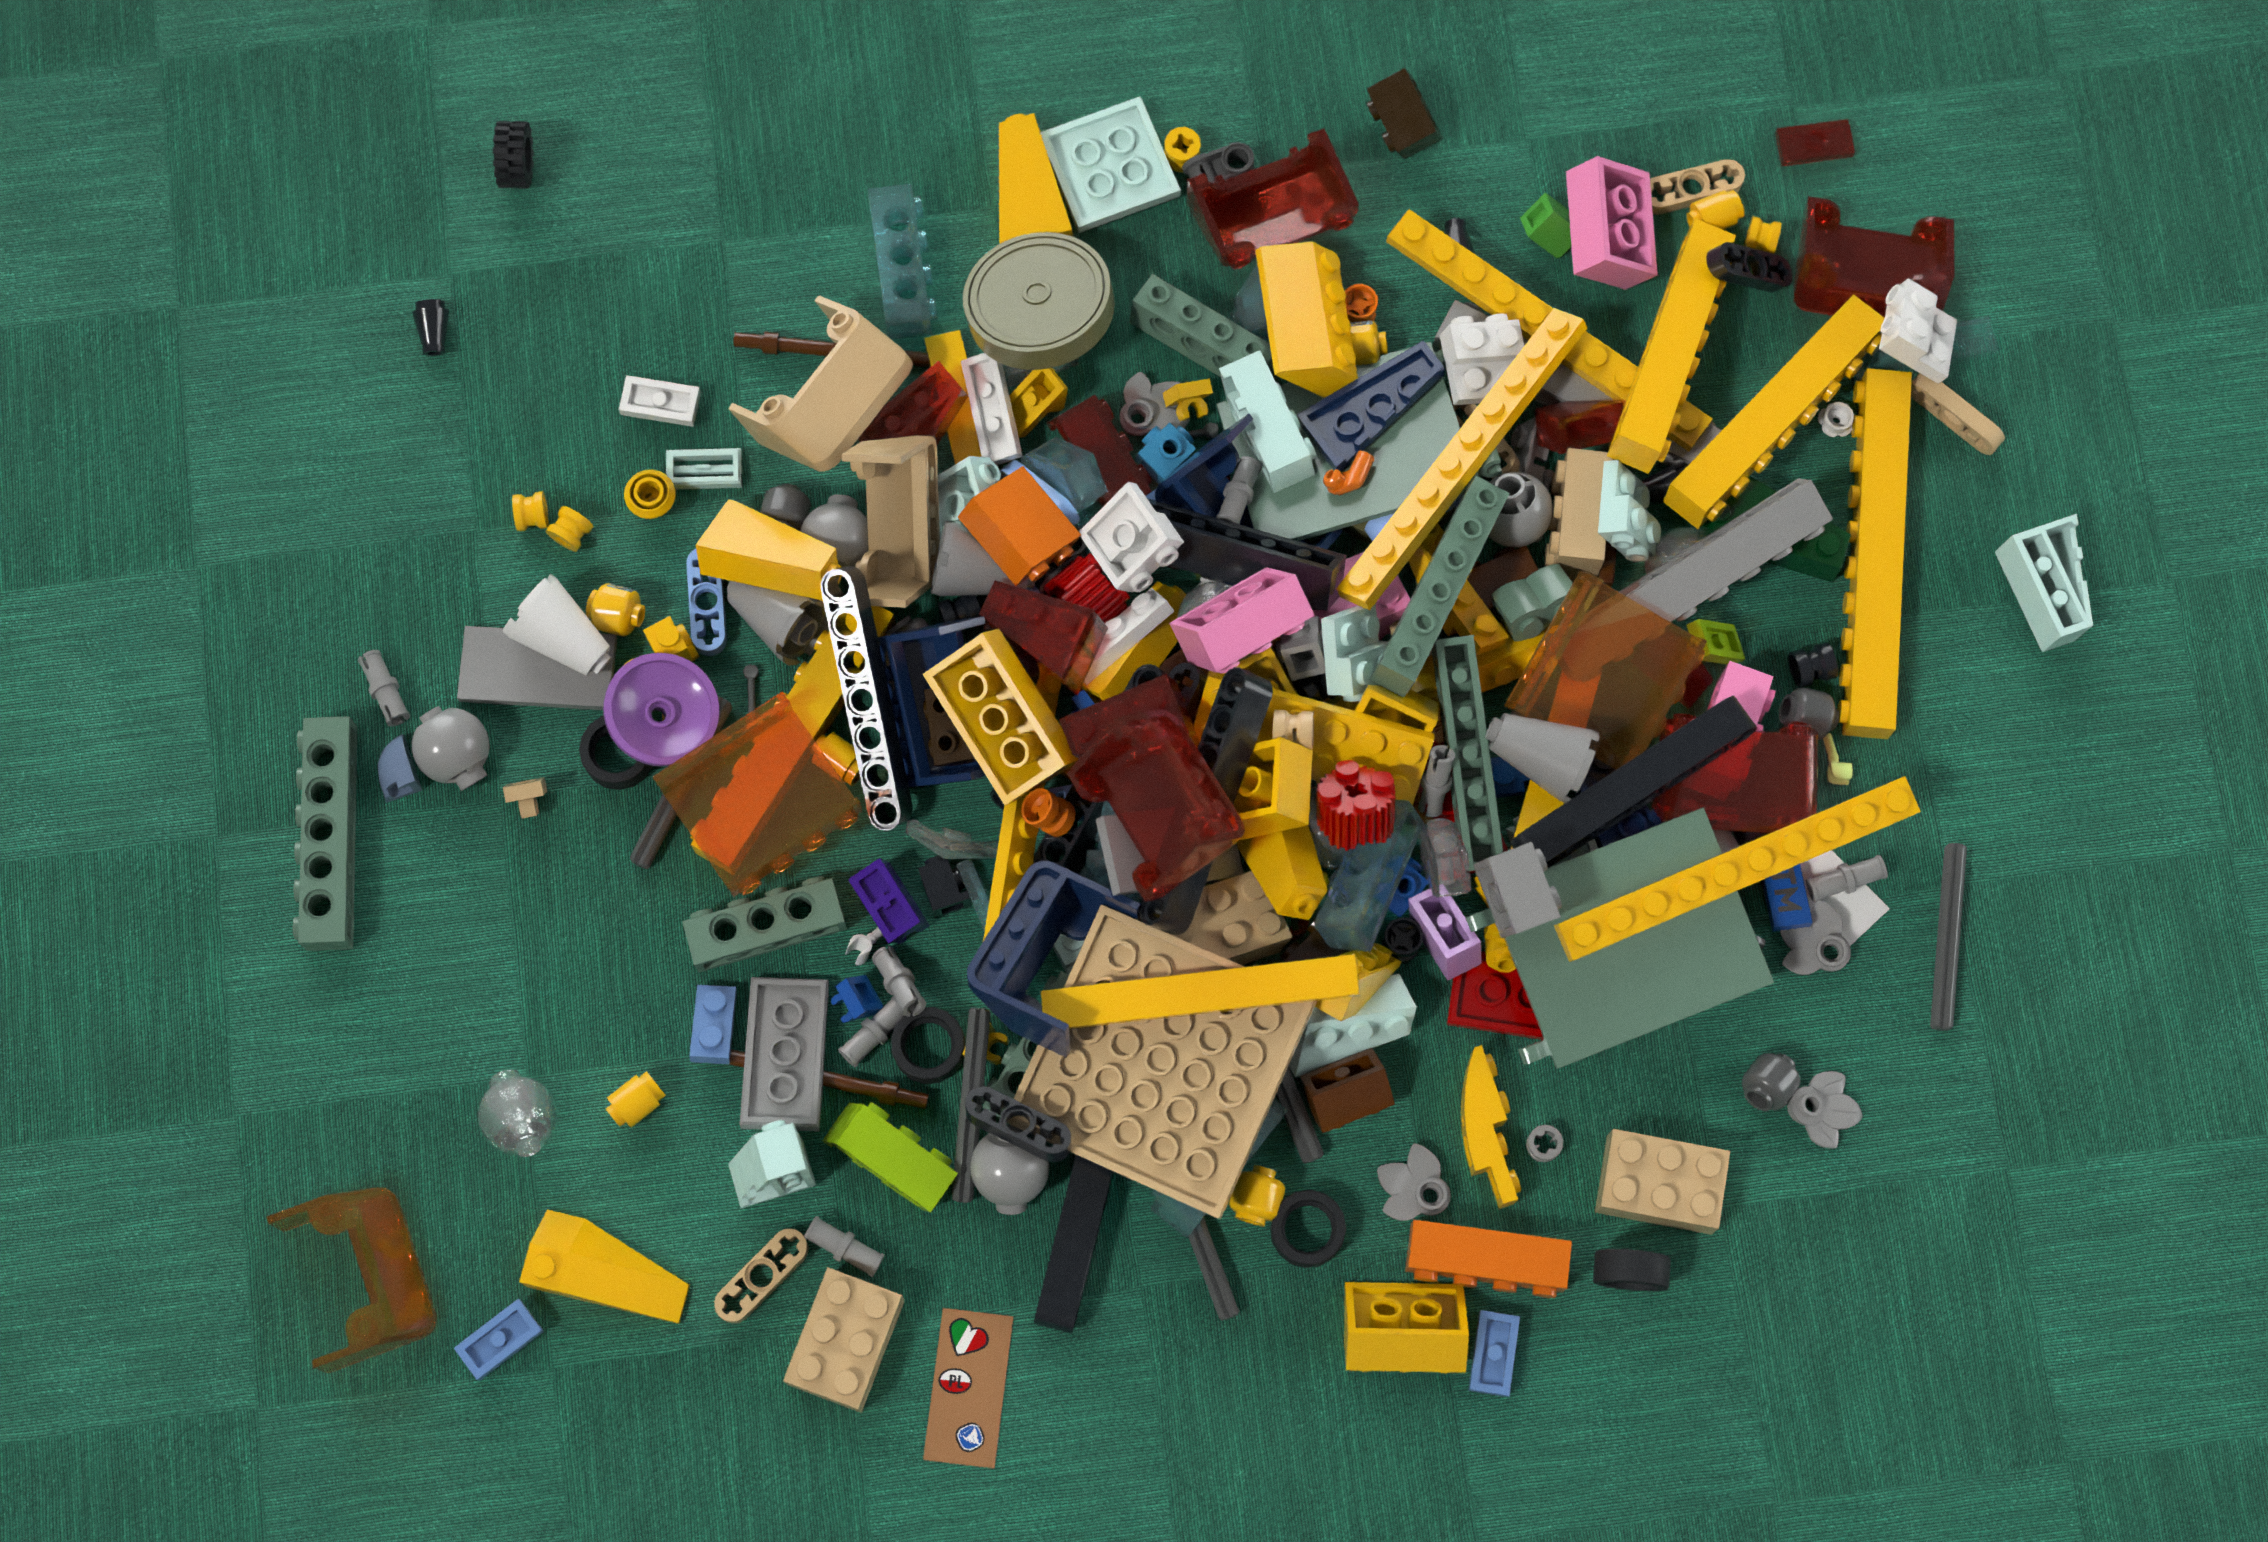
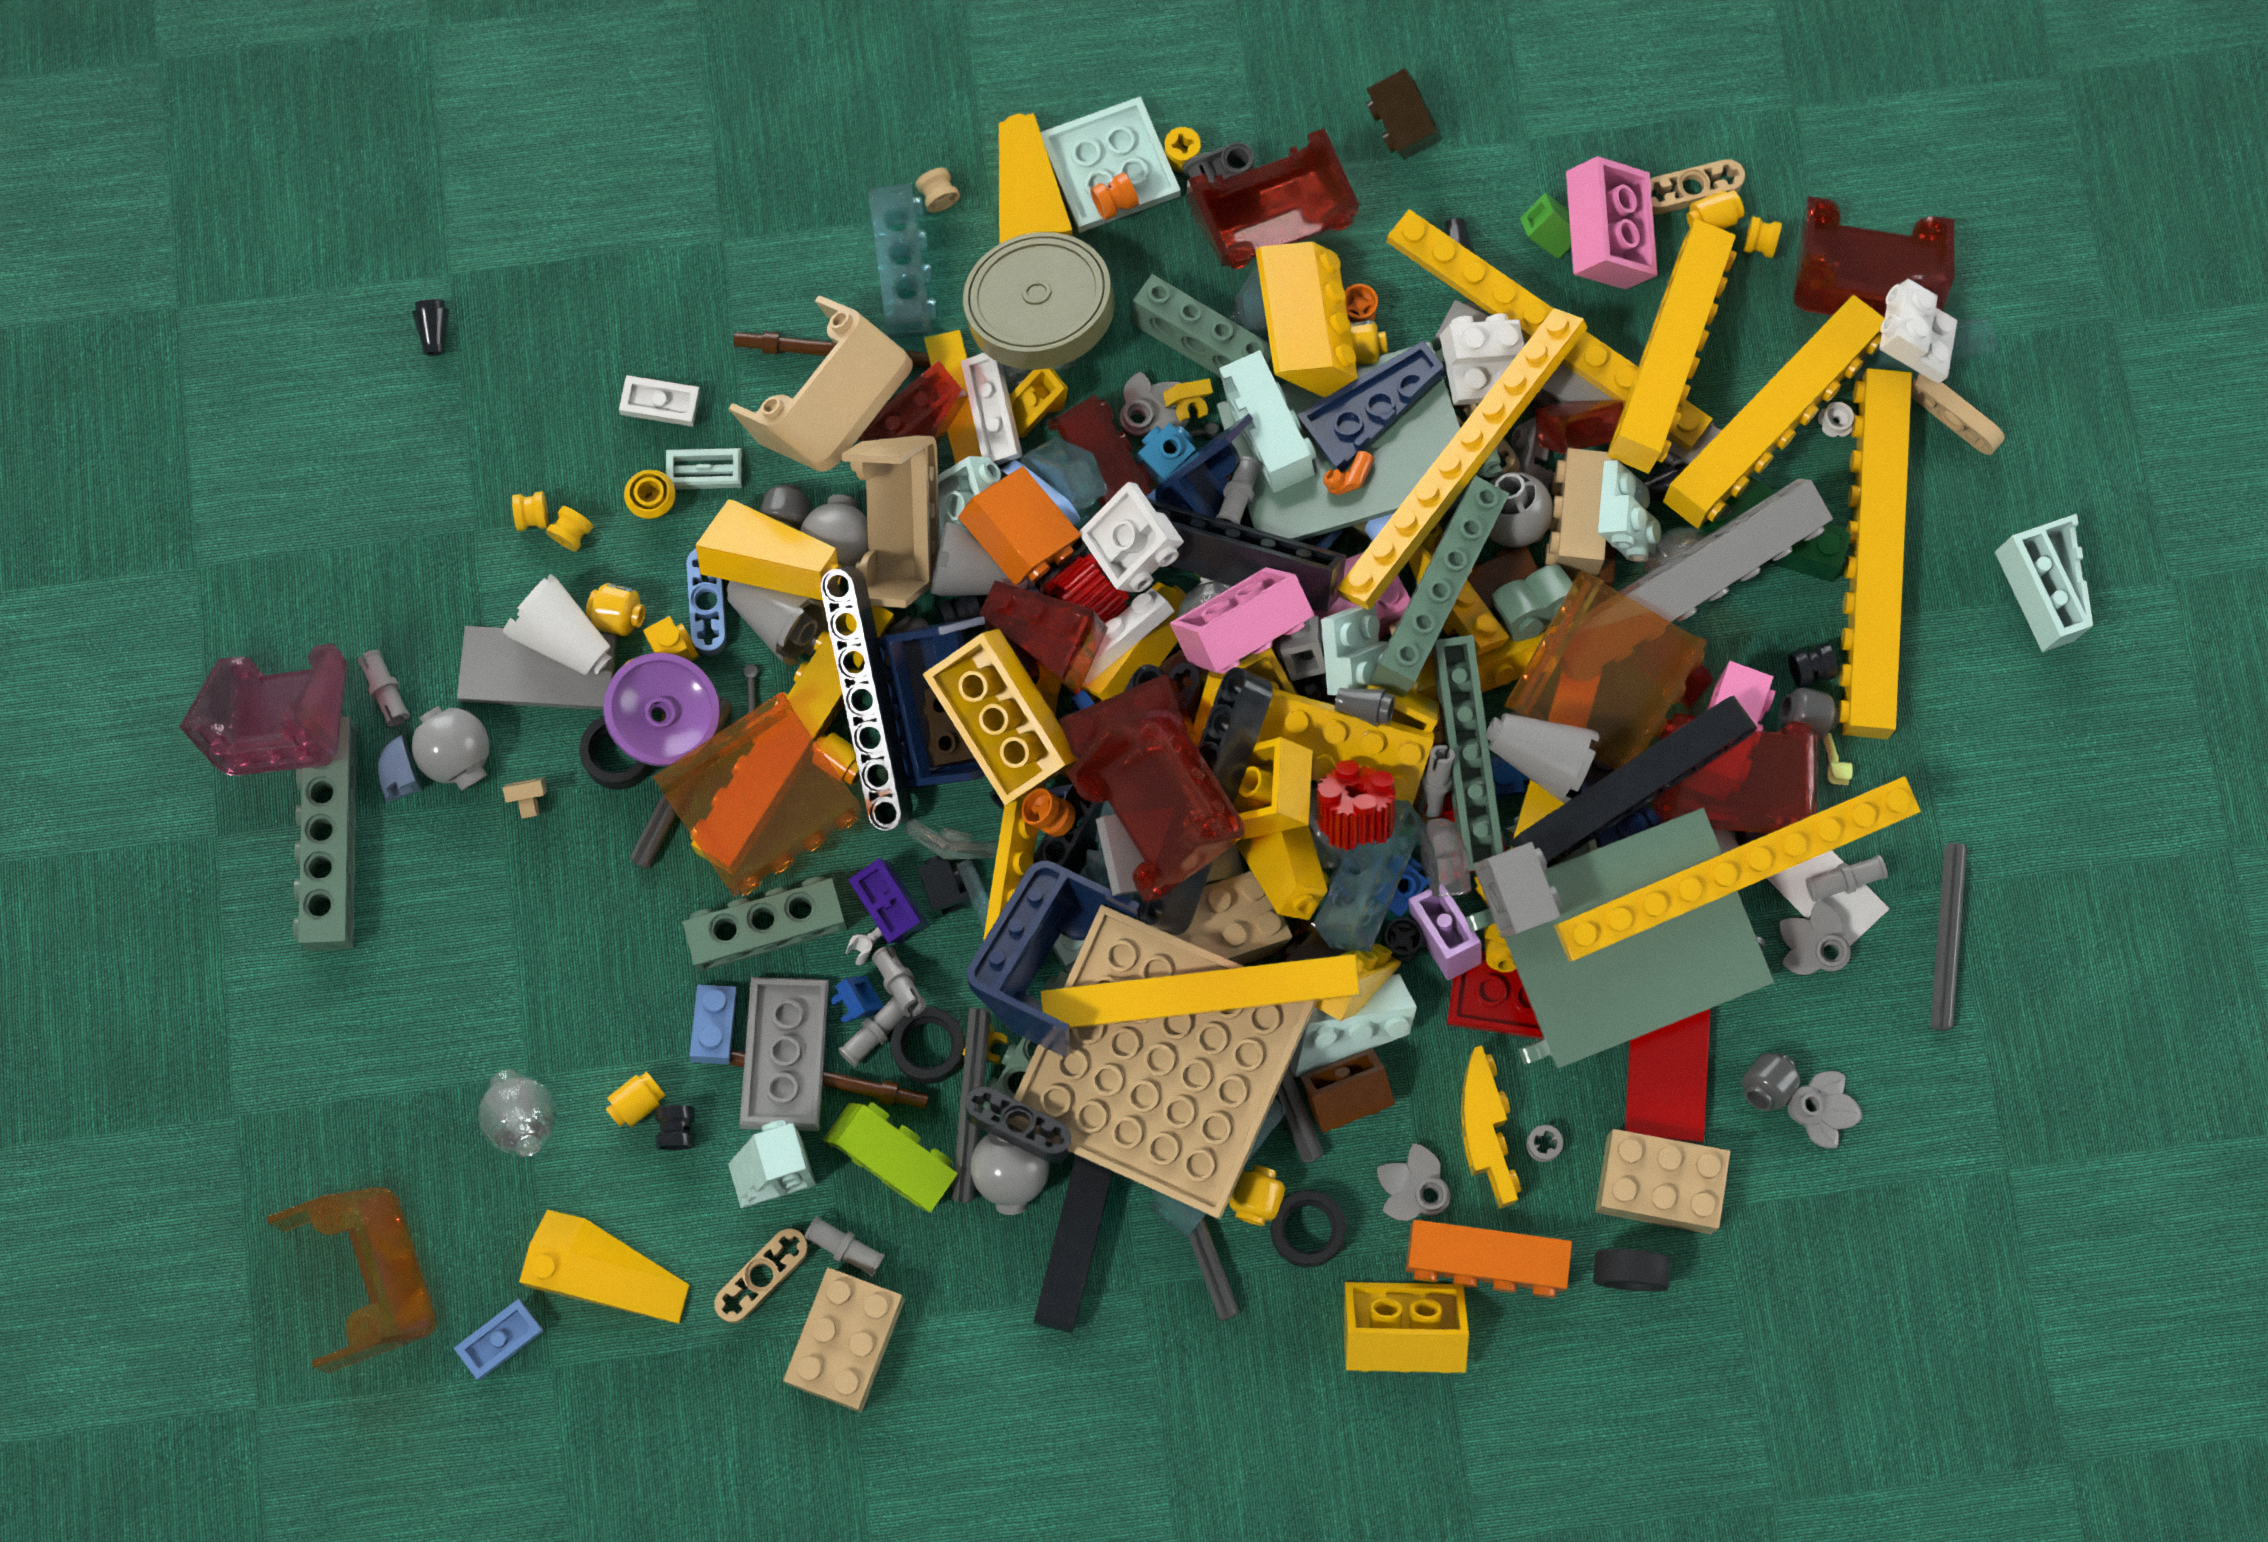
black tyre [493,121,534,188] -> none
medium nougat sticker [923,1308,1013,1468] -> none
tan wheel [1272,710,1314,750] -> none
medium blue plate [1468,1310,1520,1397] -> none
lime plate [1686,619,1746,664] -> none
black beam [1706,242,1793,293] -> none
blue tile [1762,864,1813,932] -> none
clear red plate [1775,119,1855,167] -> none
none -> clear pink windscreen [179,643,347,776]
none -> black wheel [656,1105,695,1150]
none -> tan wheel [915,167,960,213]
none -> orange wheel [1090,172,1139,221]
none -> dark grey cone [1335,687,1395,727]
none -> red tile [1624,1009,1710,1144]

